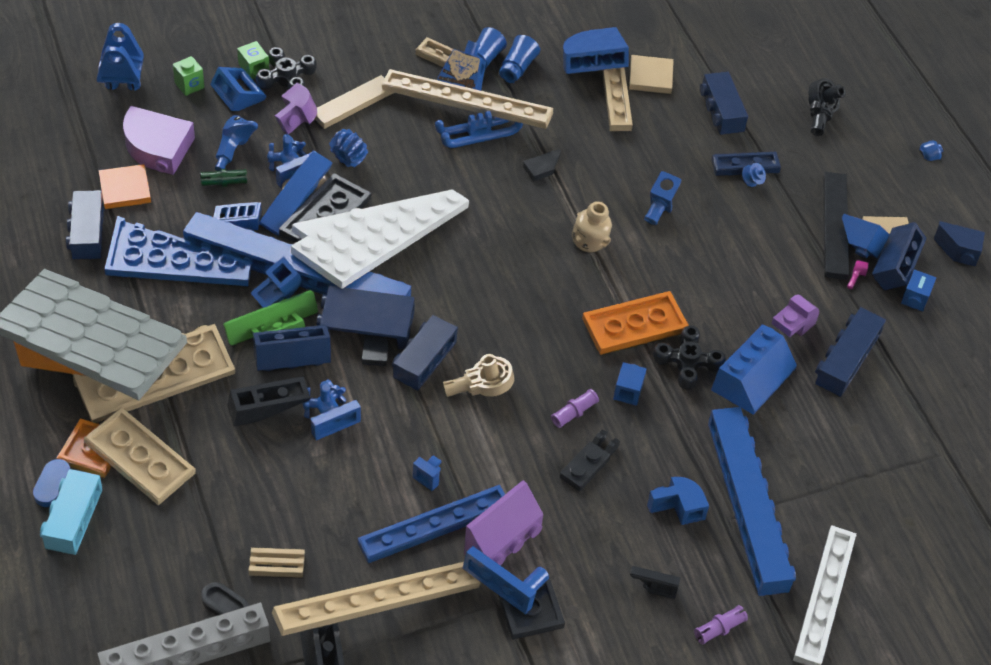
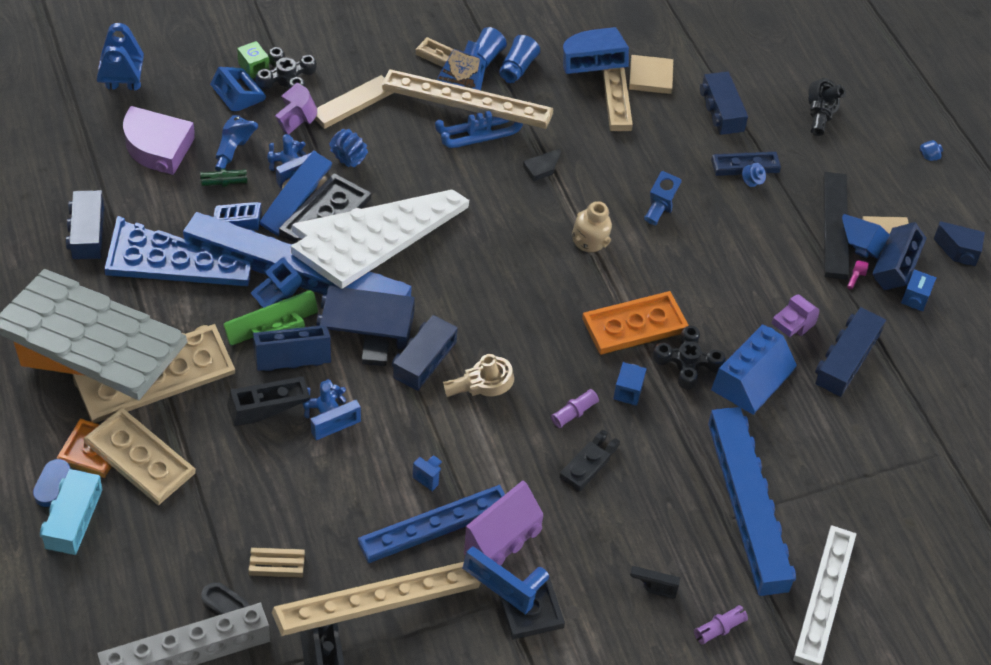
tile [99,164,151,209] -> none
bright green brick [173,56,205,96] -> none
blue brick [647,477,709,525] -> none

